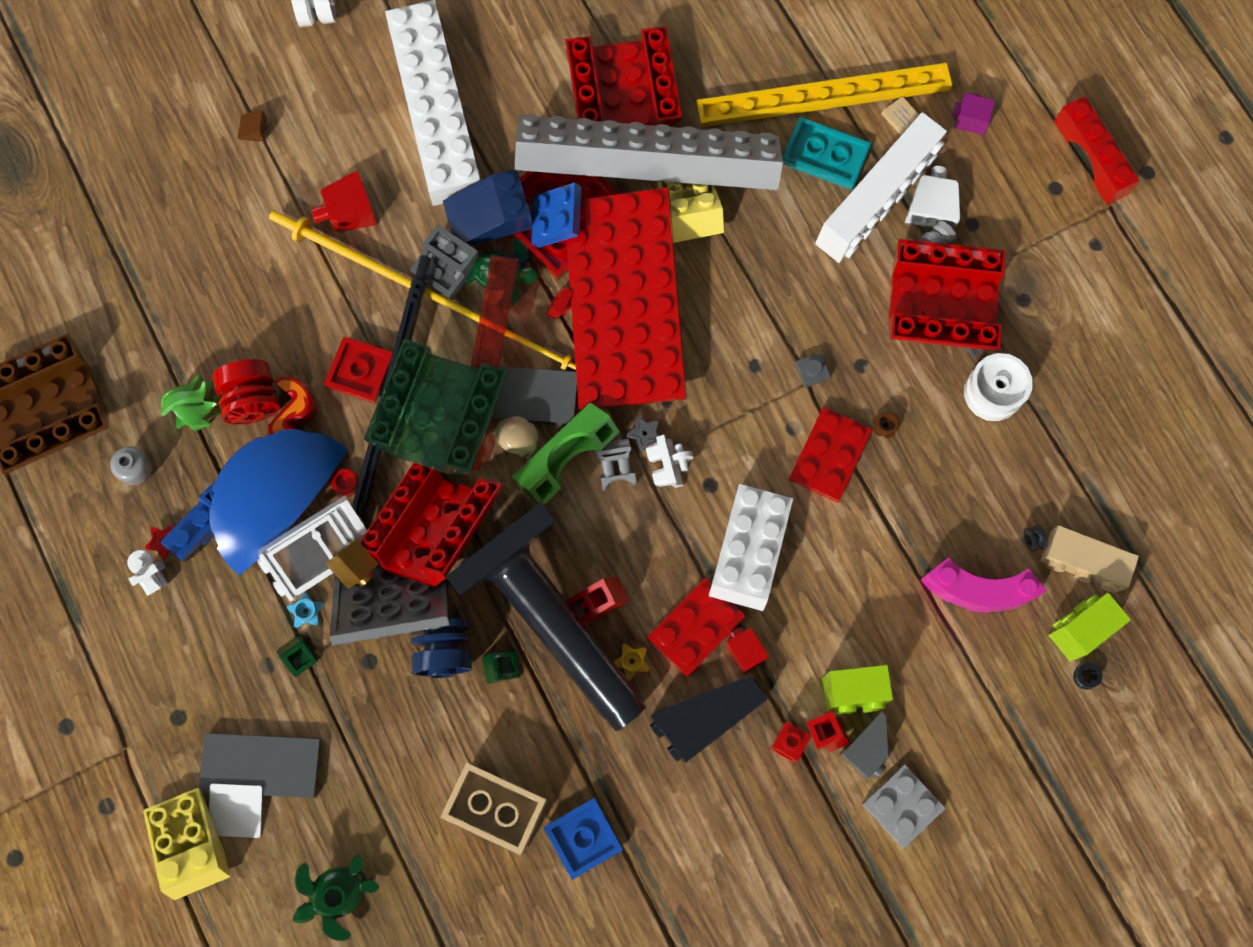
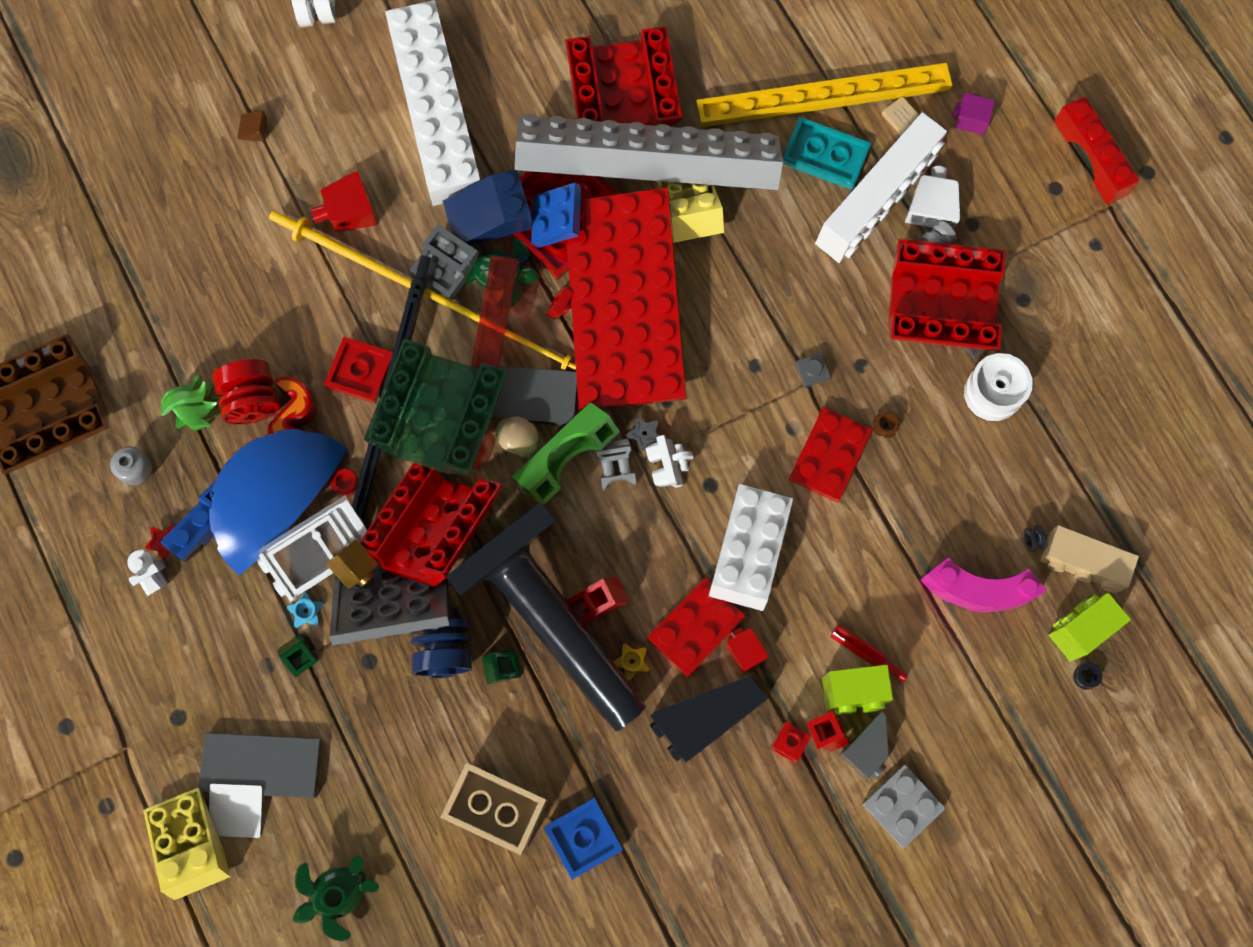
none -> red axle [830,623,908,682]

